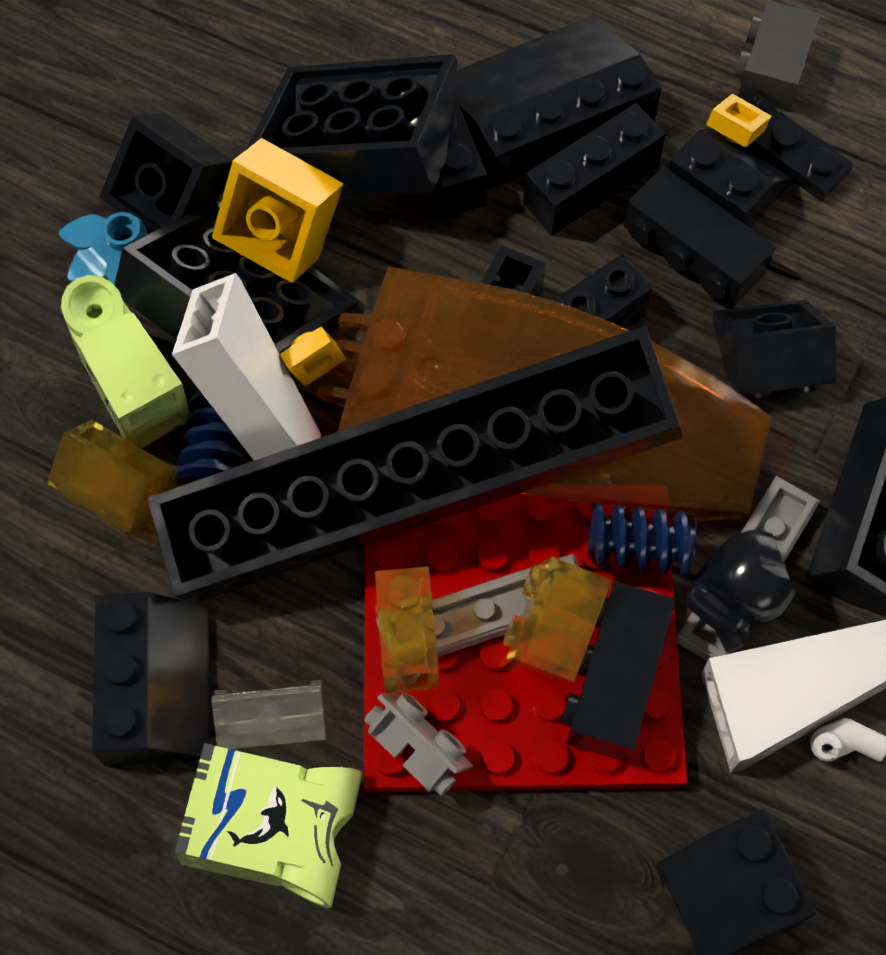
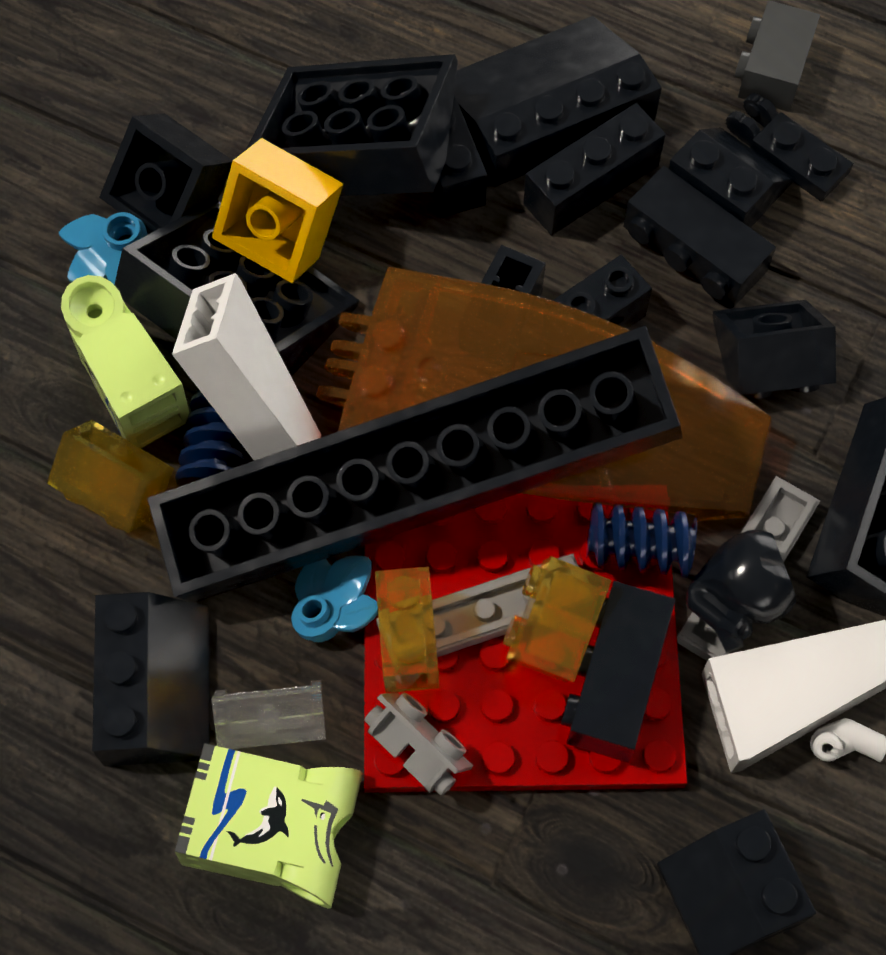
yellow plate [279,326,346,387] -> none
yellow plate [706,94,771,148] -> none
none -> dark azure plate [291,556,382,642]

